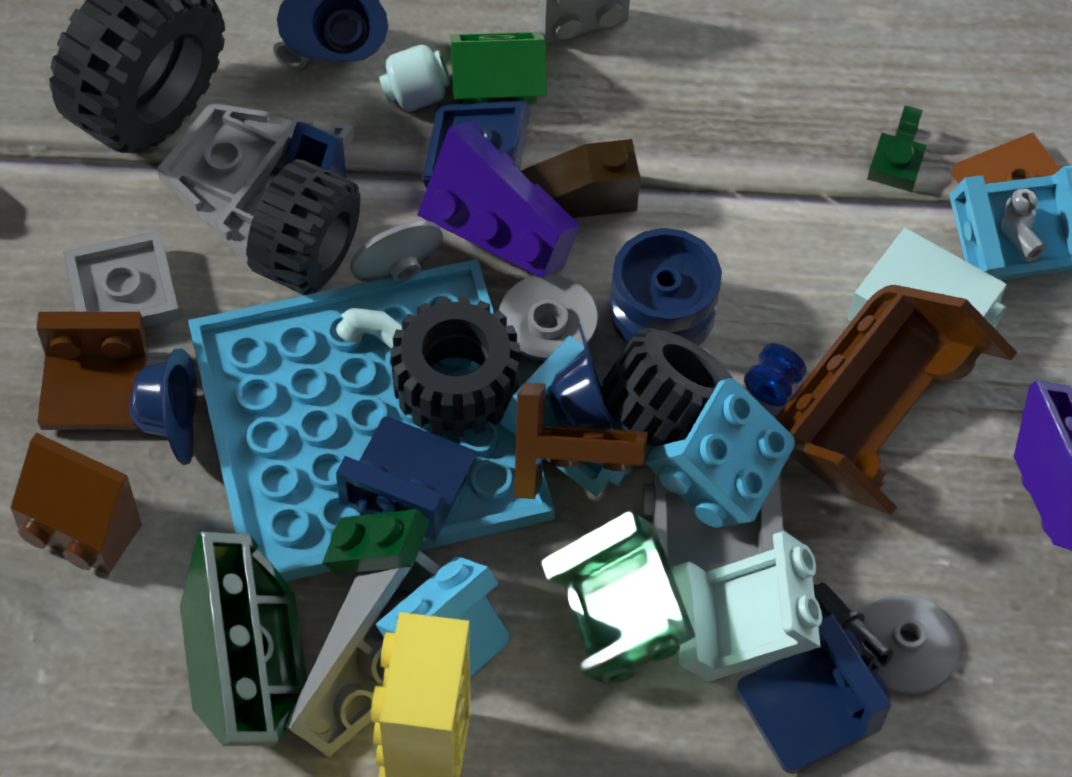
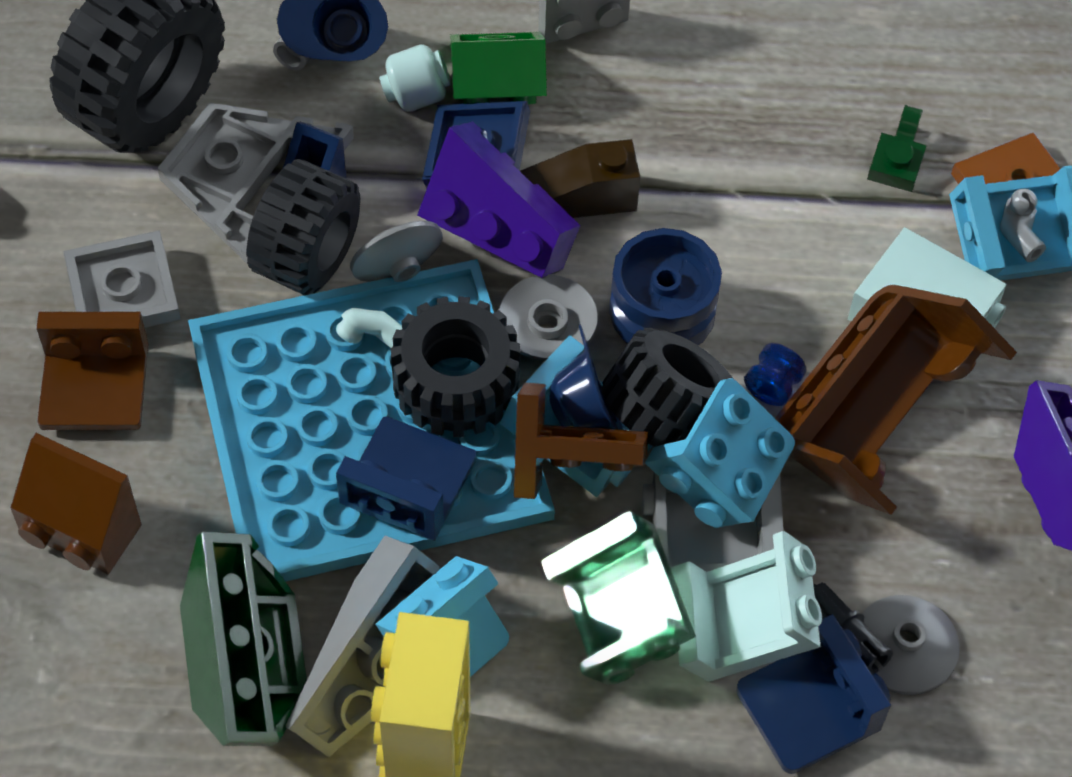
dark blue piece [129,348,197,466] -> none
dark green plate [322,509,430,574] -> none

